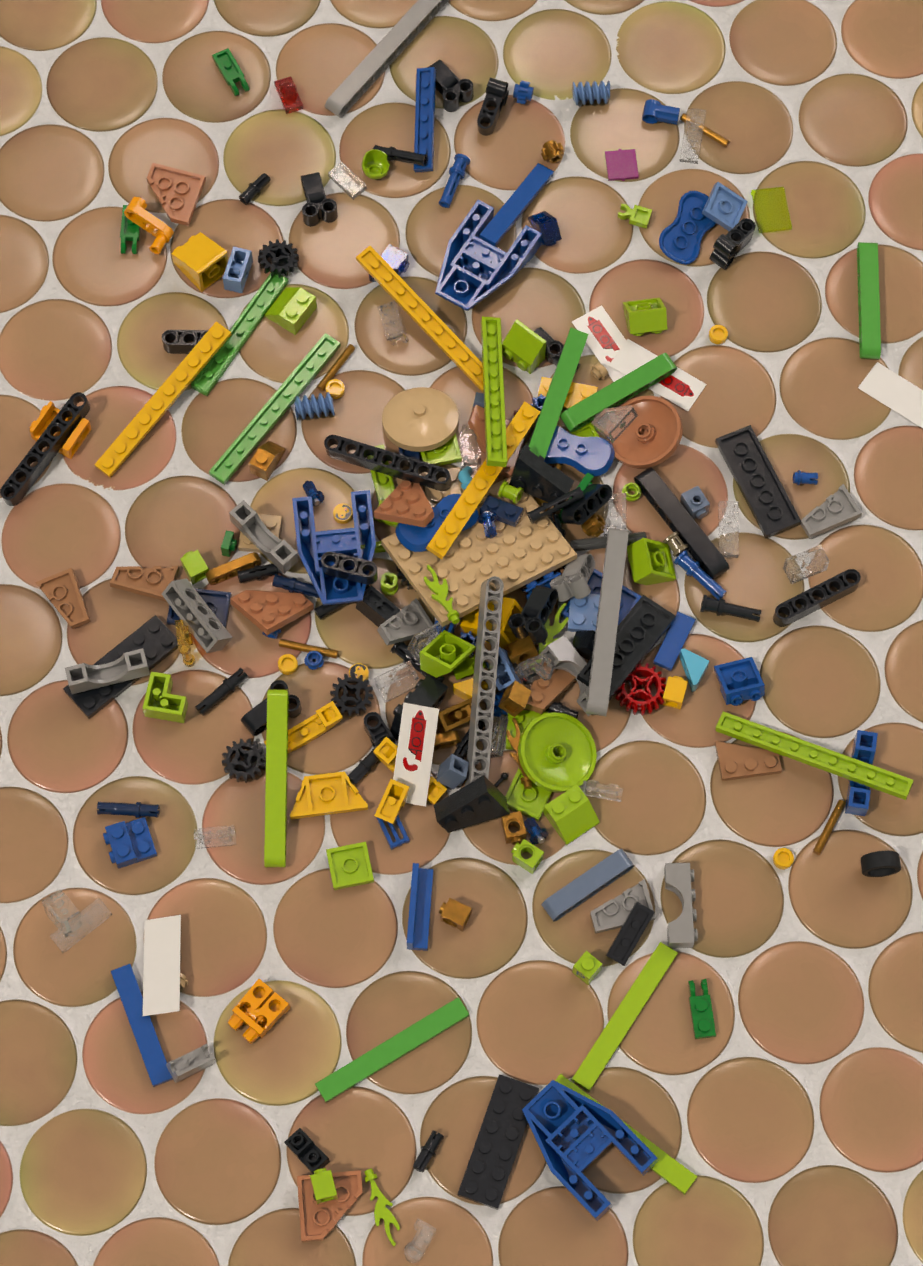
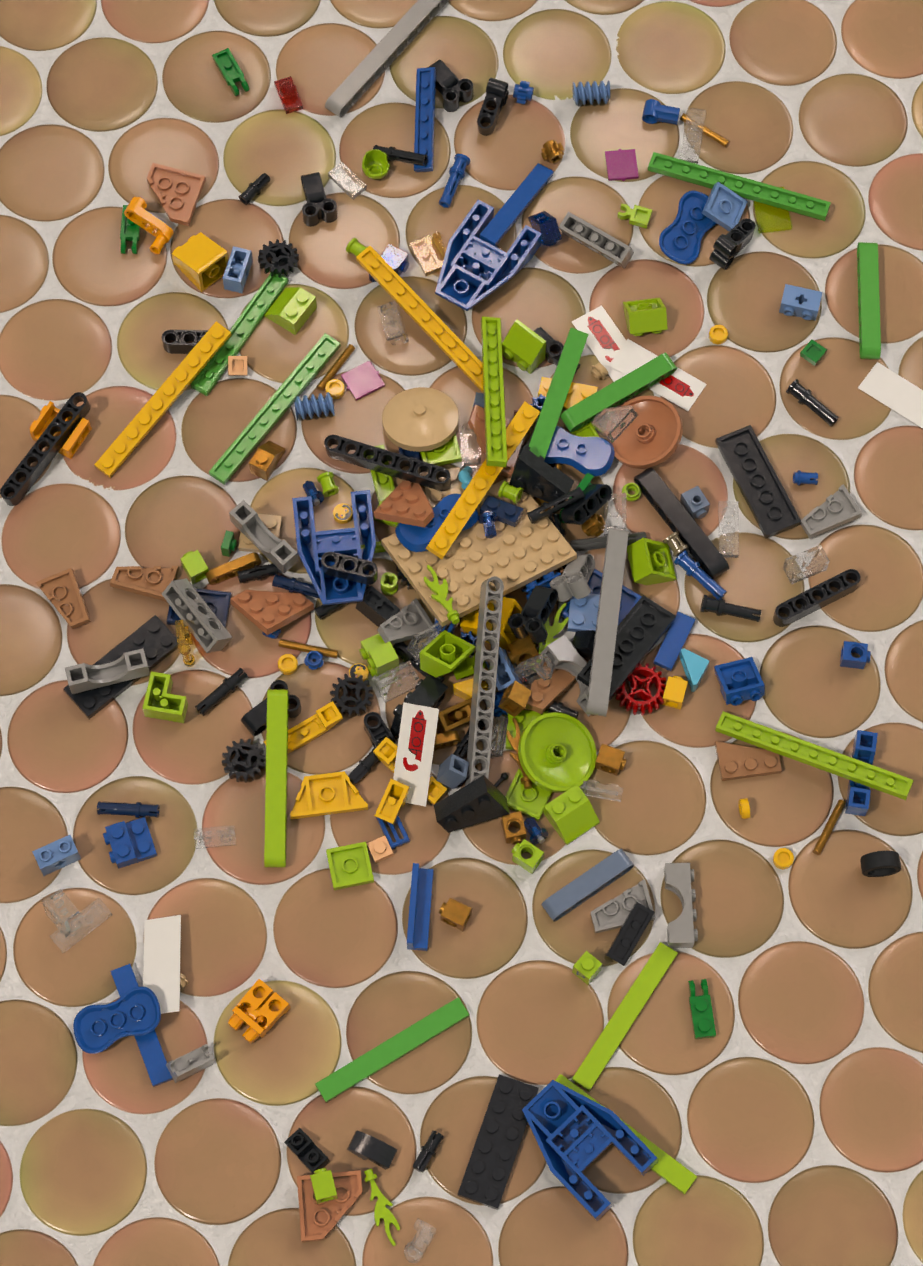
none -> medium blue brick [32,835,81,876]
none -> blue plate [73,987,161,1054]
none -> light nougat plate [228,356,247,376]
none -> lime bush [317,472,339,497]
none -> piece [341,360,385,401]
none -> lime bush [346,238,368,256]
none -> black slope [347,1130,397,1170]
none -> lime brick [359,633,399,682]
none -> light nougat plate [366,835,394,863]
none -> clear yellow plate [410,232,446,276]
none -> light grey brick [559,212,634,269]
none -> pearl gold brick [595,744,627,776]
none -> bright green plate [648,152,831,221]
none -> yellow tile [738,798,750,819]
none -> medium blue brick [779,284,822,321]
none -> black pin [786,379,839,427]
none -> green plate [800,339,827,366]
none -> blue brick [840,641,871,669]

